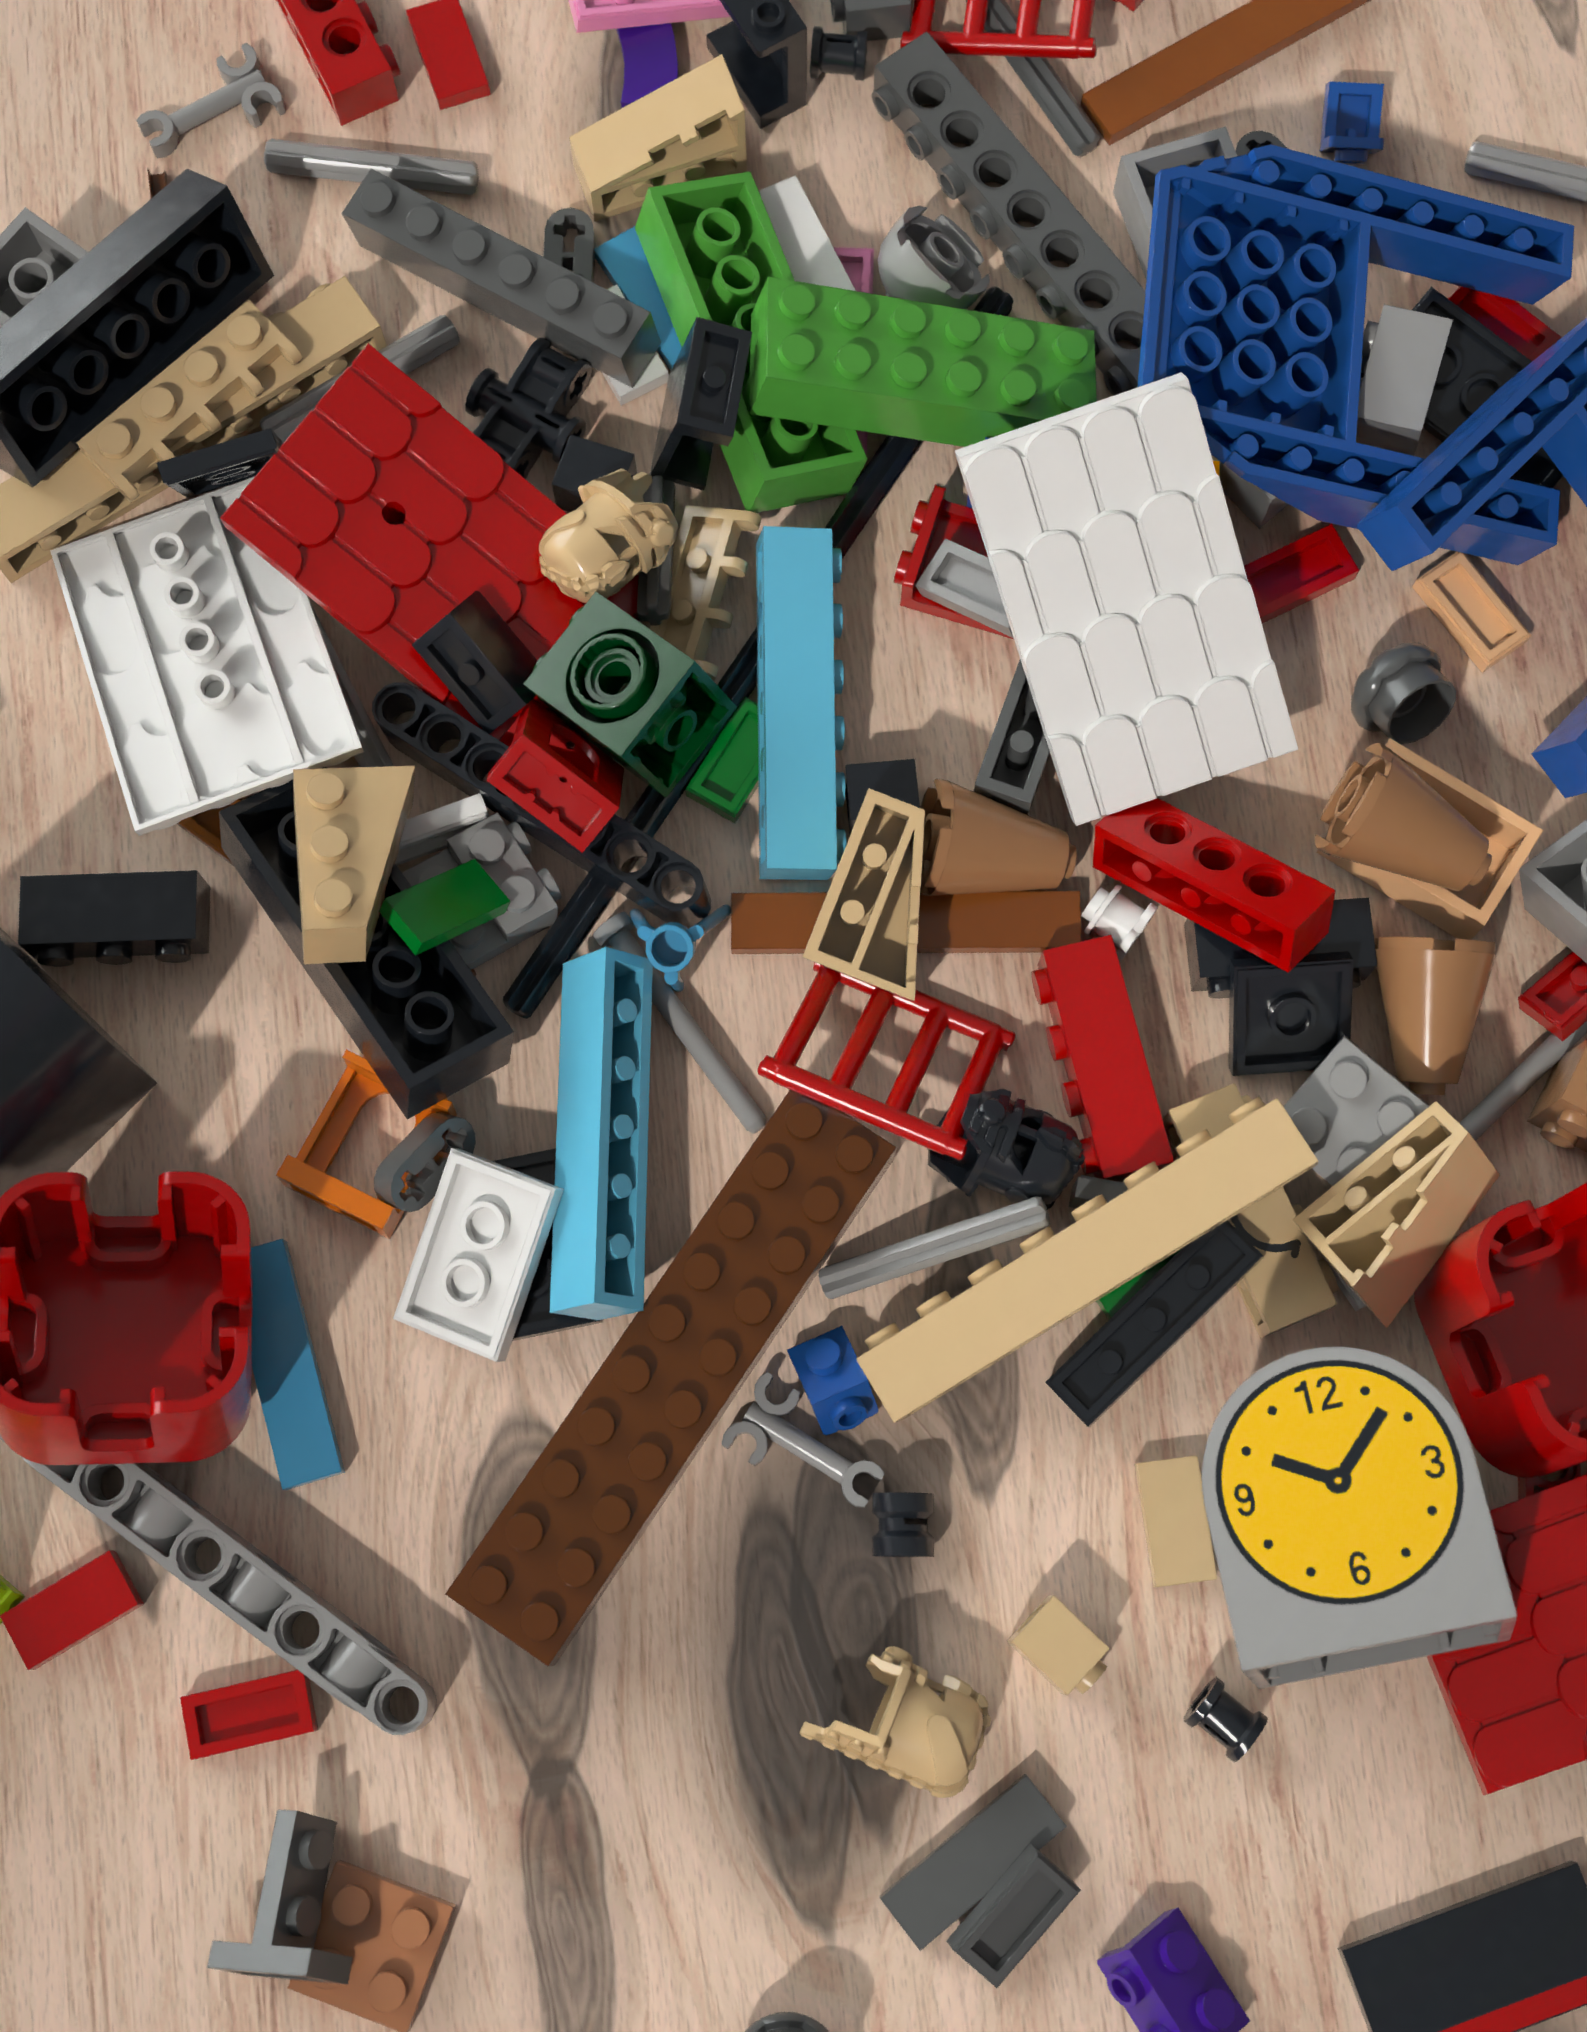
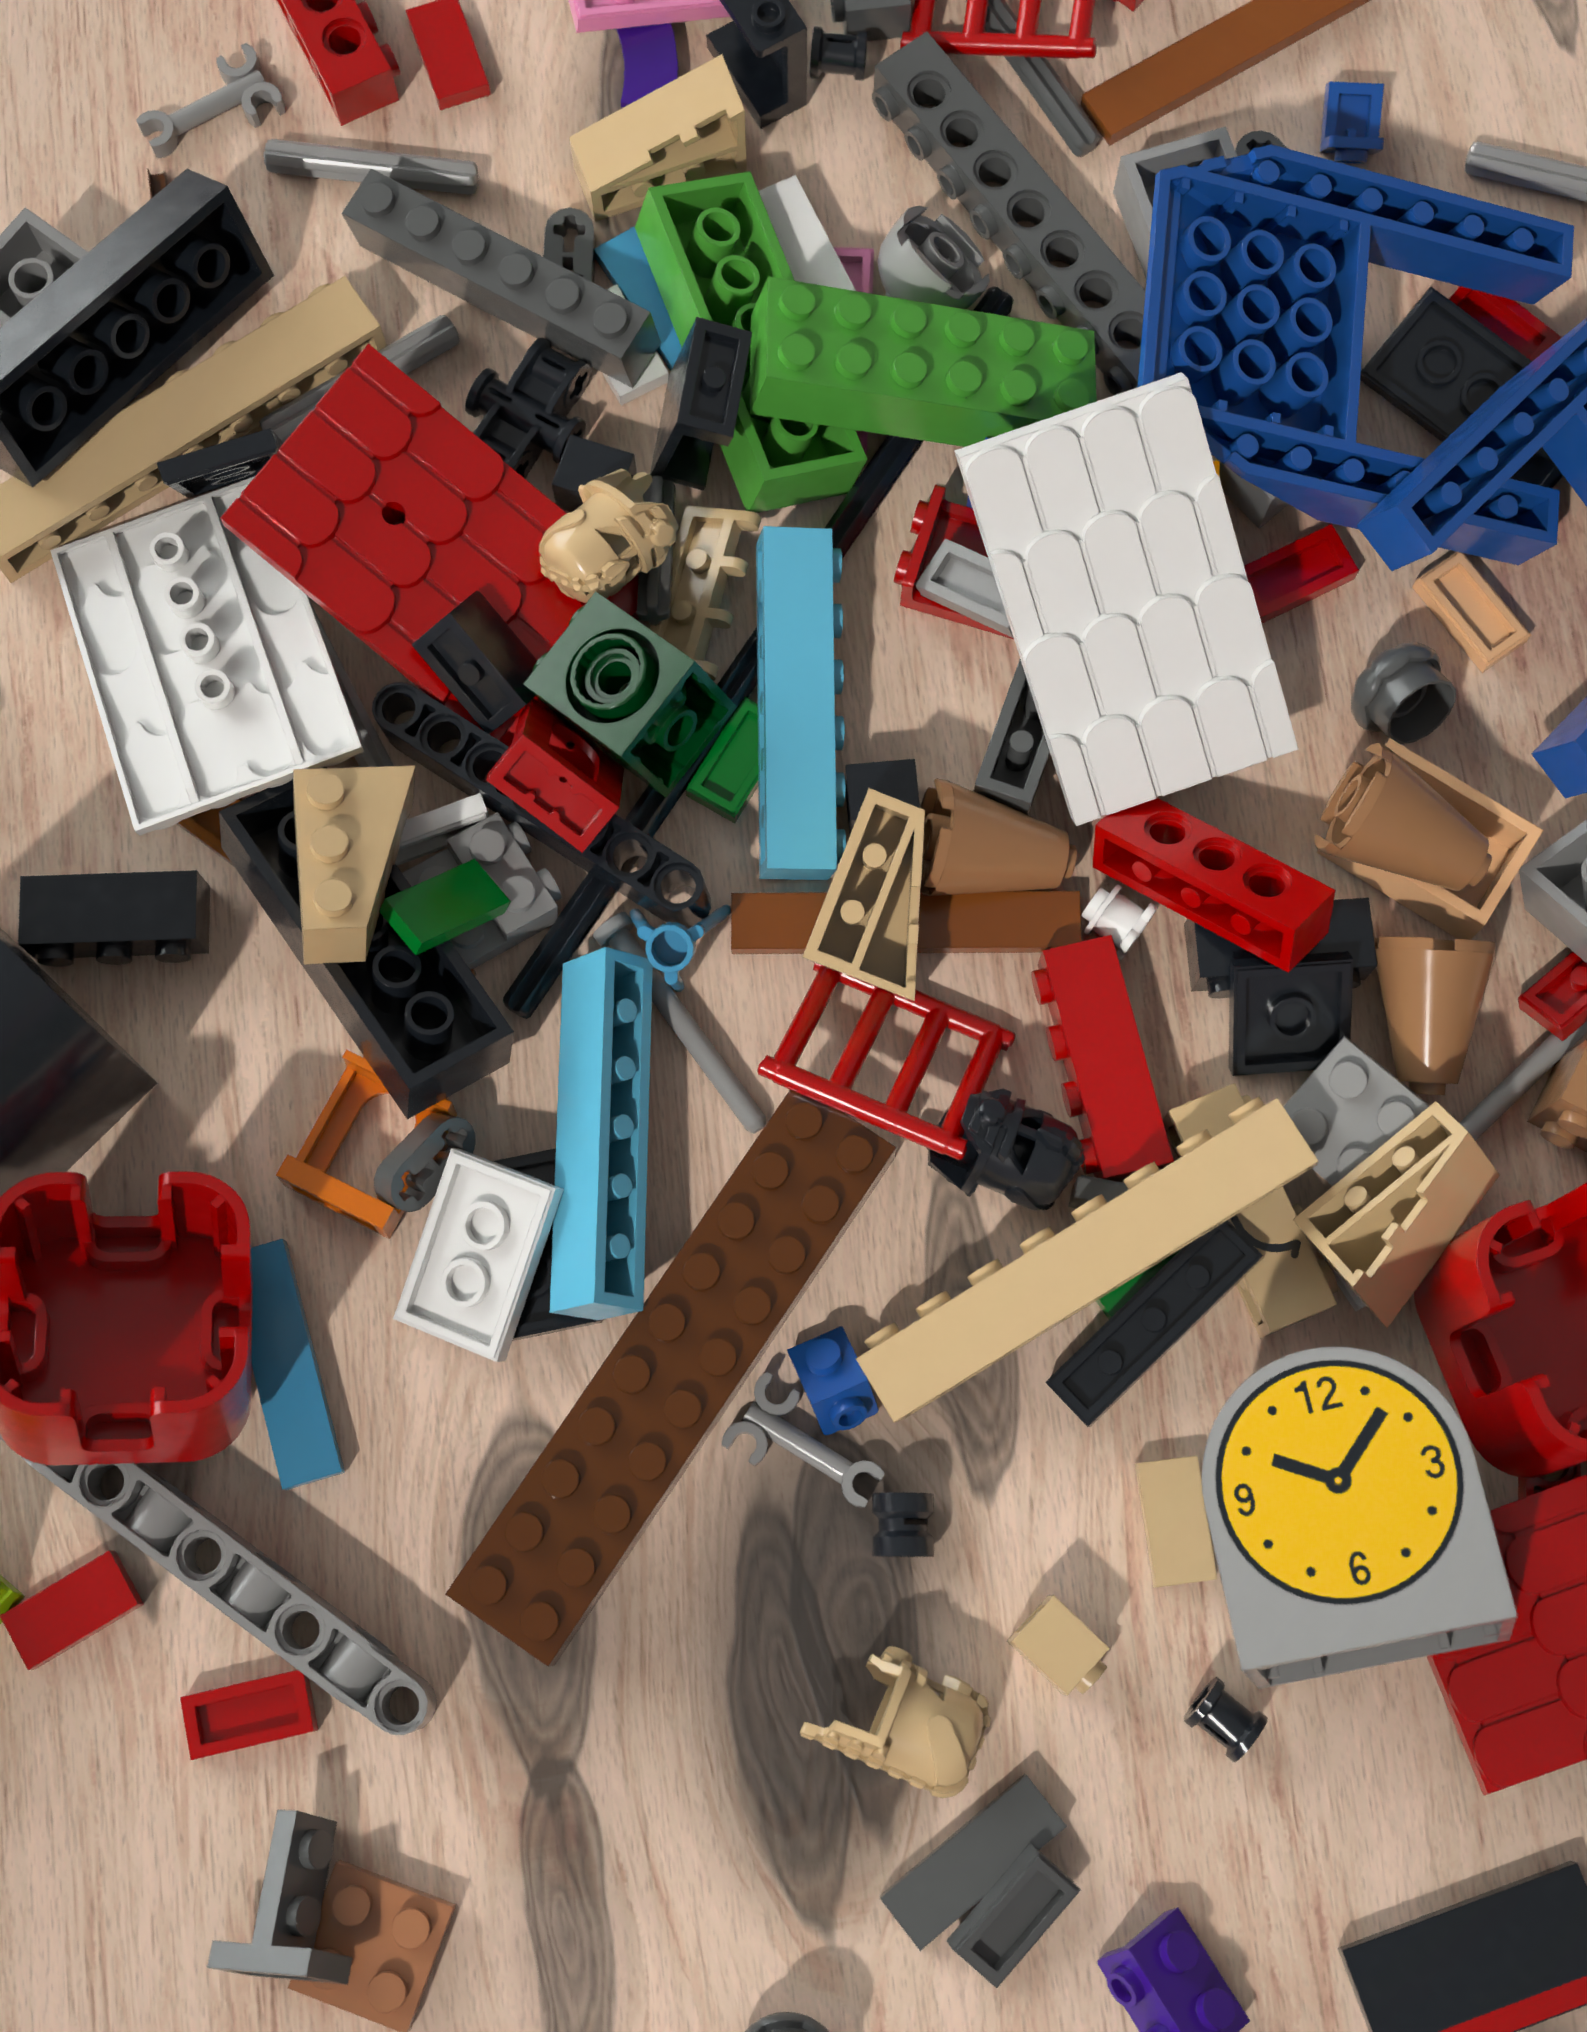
tan hinge [76,300,303,502] -> none
light grey axle [819,1196,1050,1299] -> none
light grey brick [1356,304,1453,456] -> none

